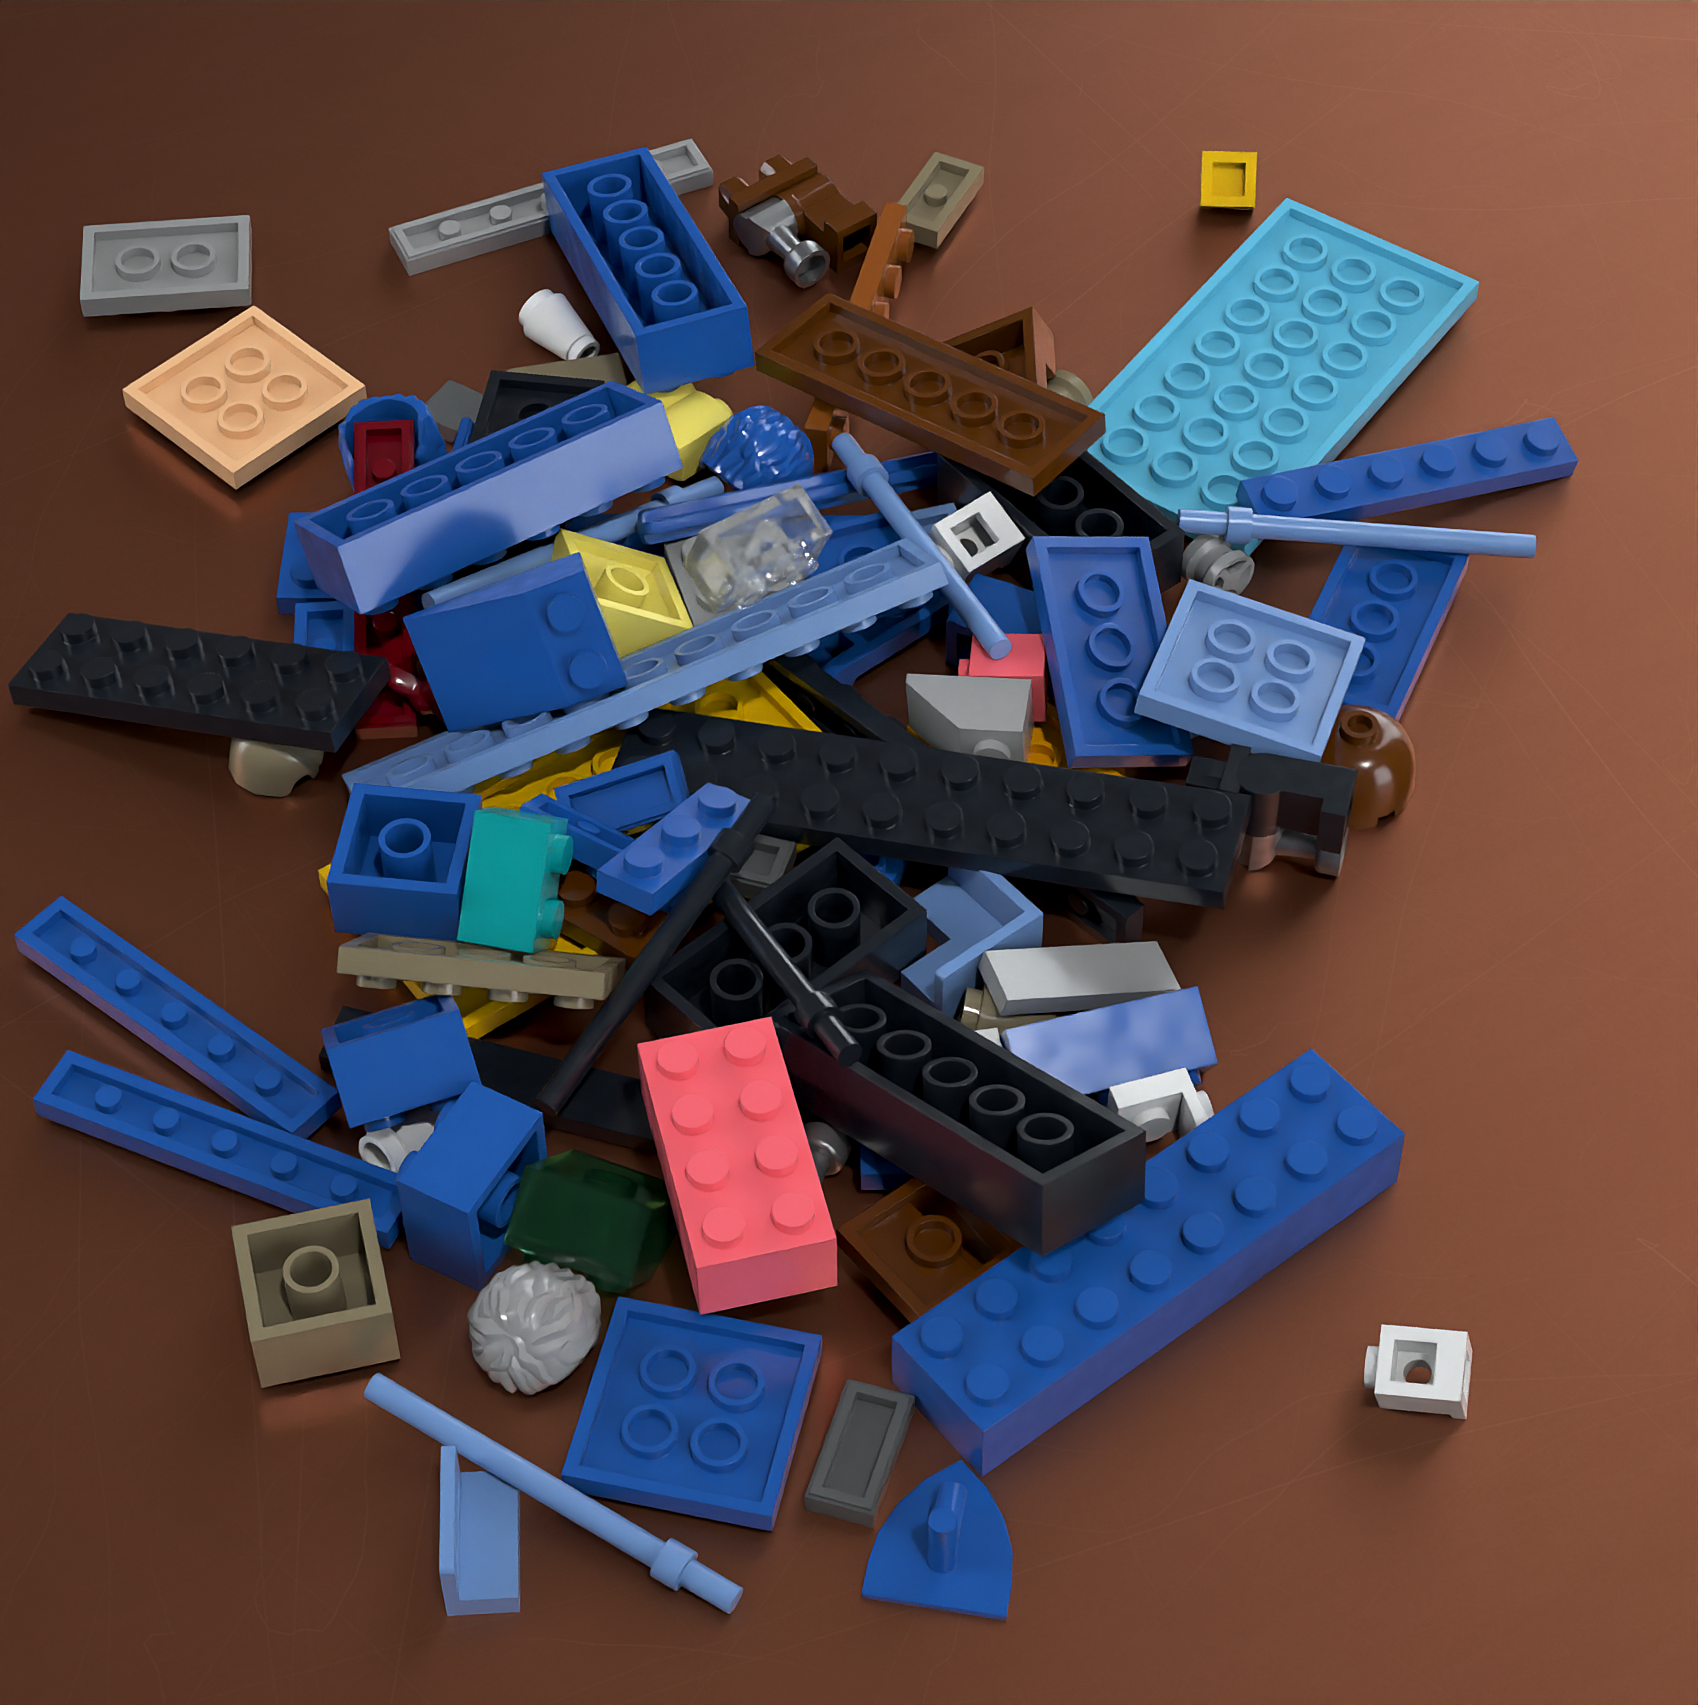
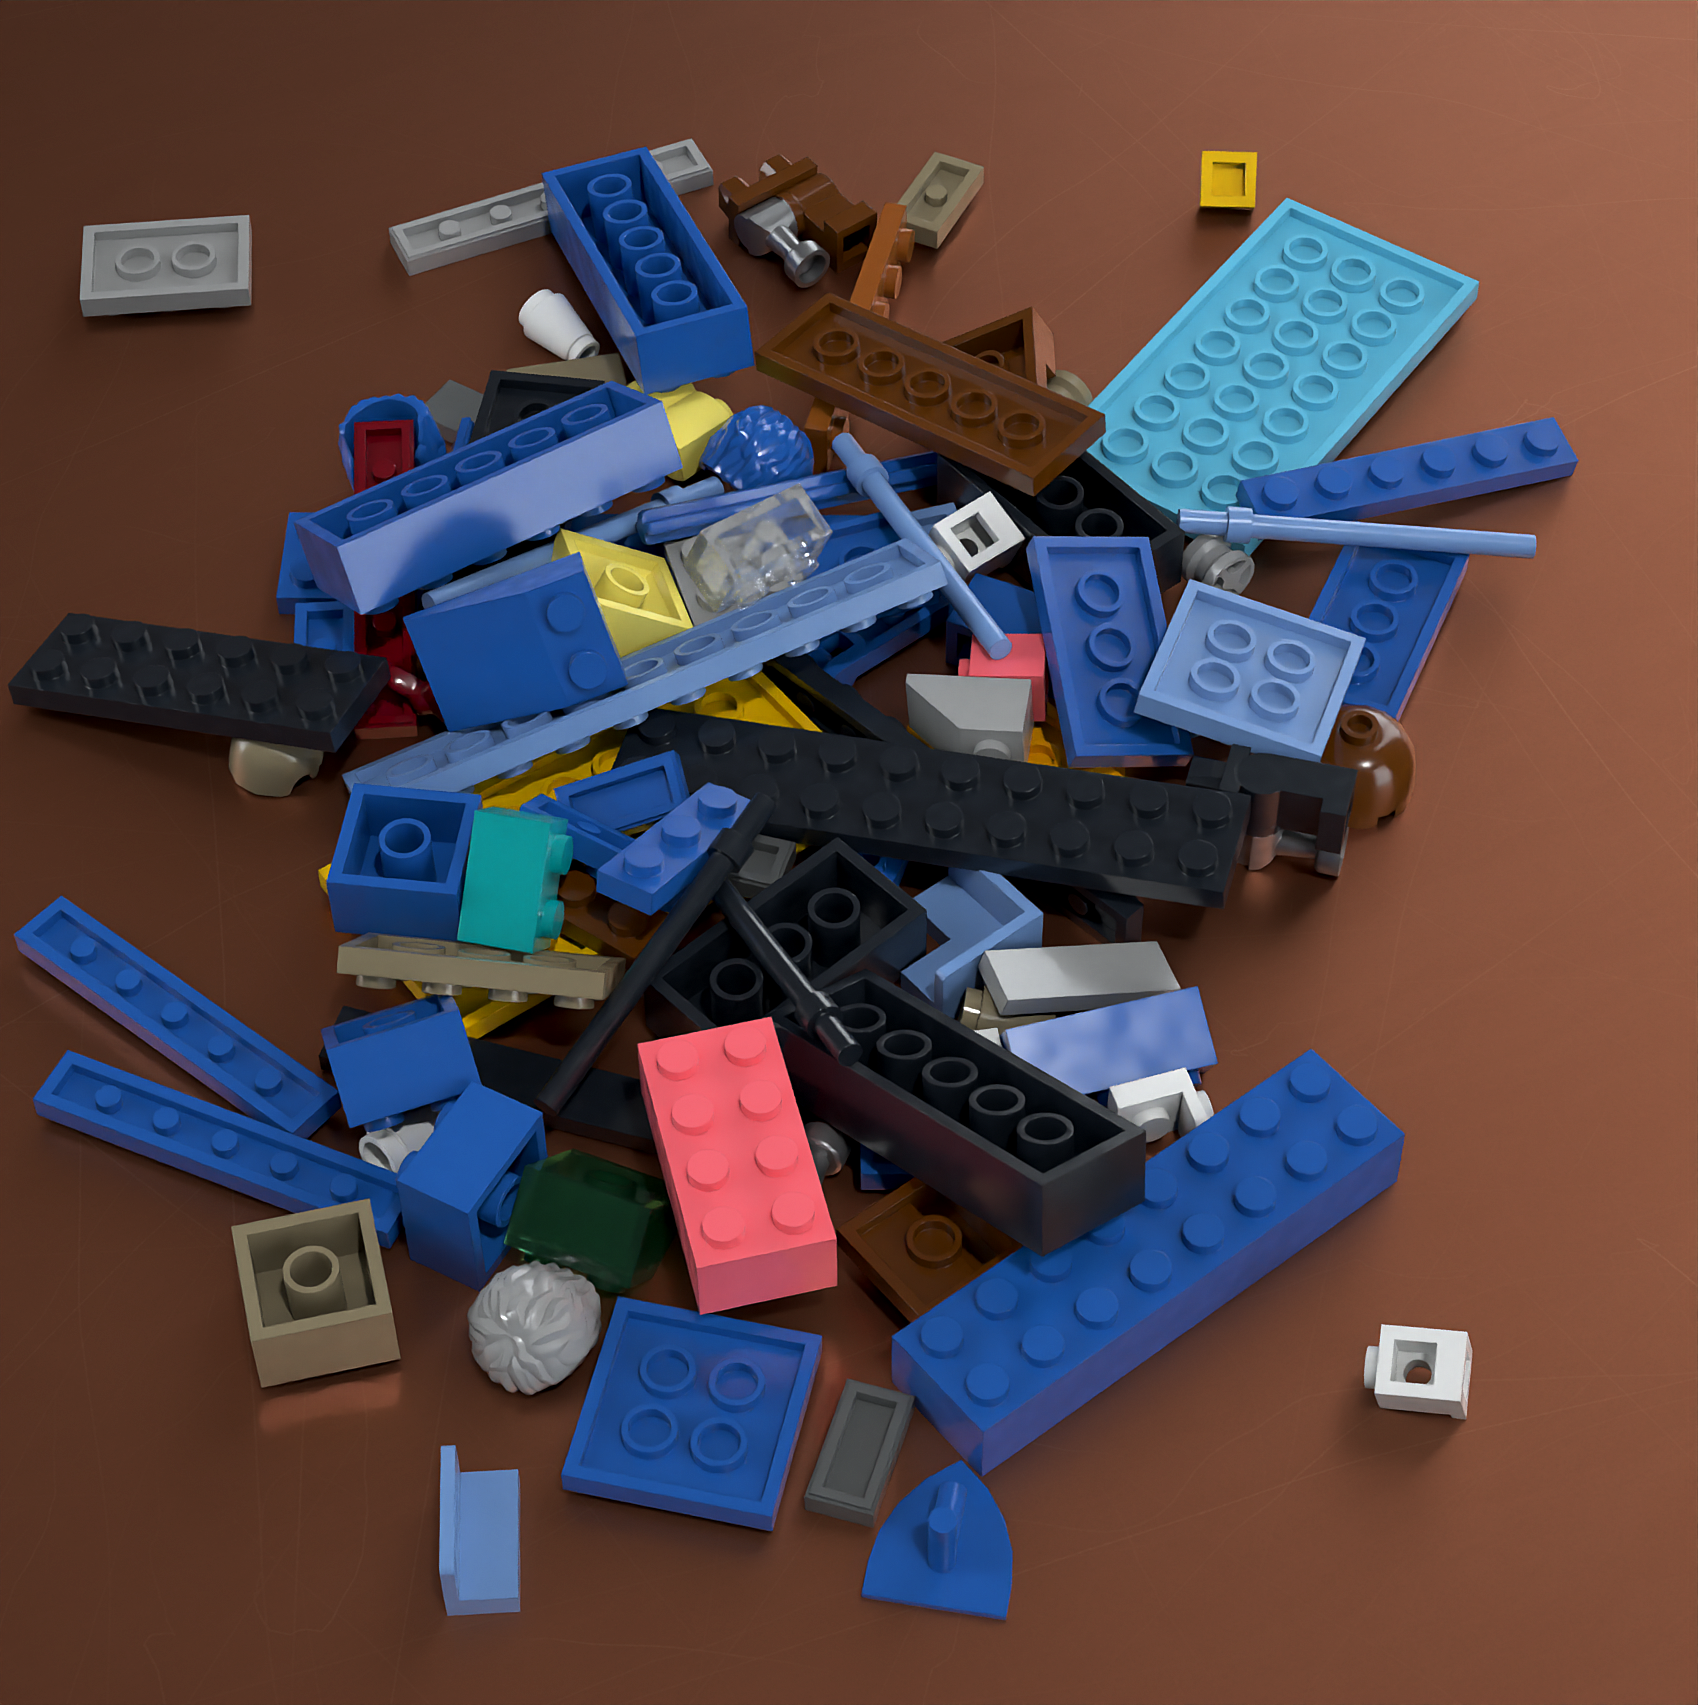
light nougat plate [122,305,367,489] -> none
medium blue bar [364,1373,744,1614] -> none

